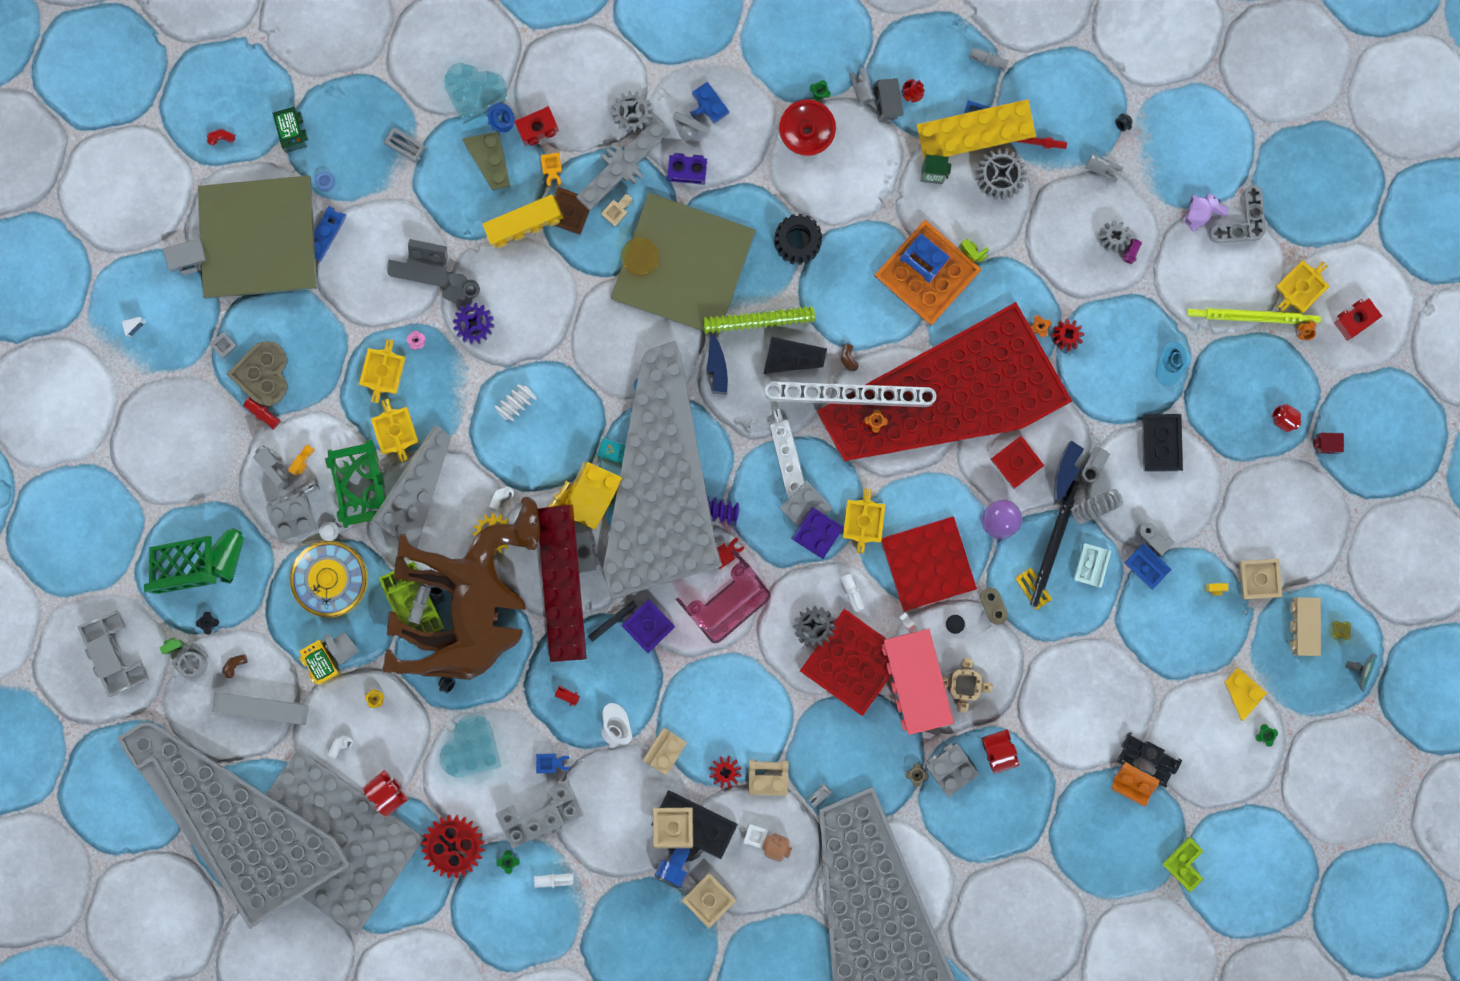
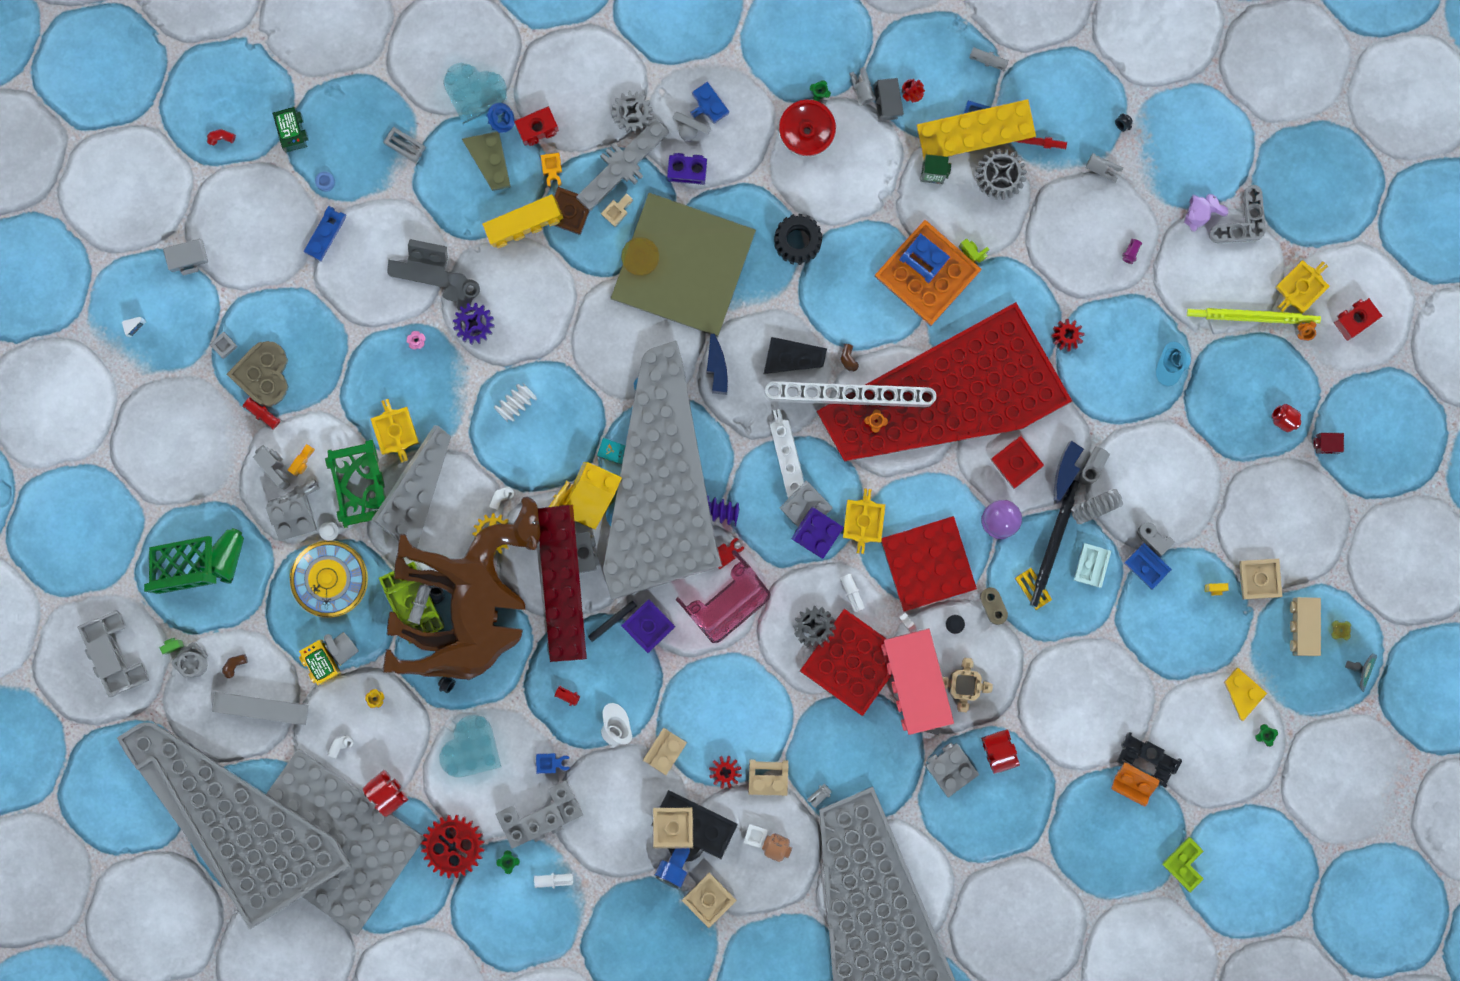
black plate [196,612,219,635] -> none
olive tile [198,175,317,299] -> none
yellow plate [359,339,406,404] -> none
lime piece [703,306,815,334] -> none
dark tan plate [905,764,929,787] -> none
orange plate [1030,315,1052,337] -> none
light grey gear [1098,220,1131,253] -> none
black plate [1142,414,1183,472] -> none

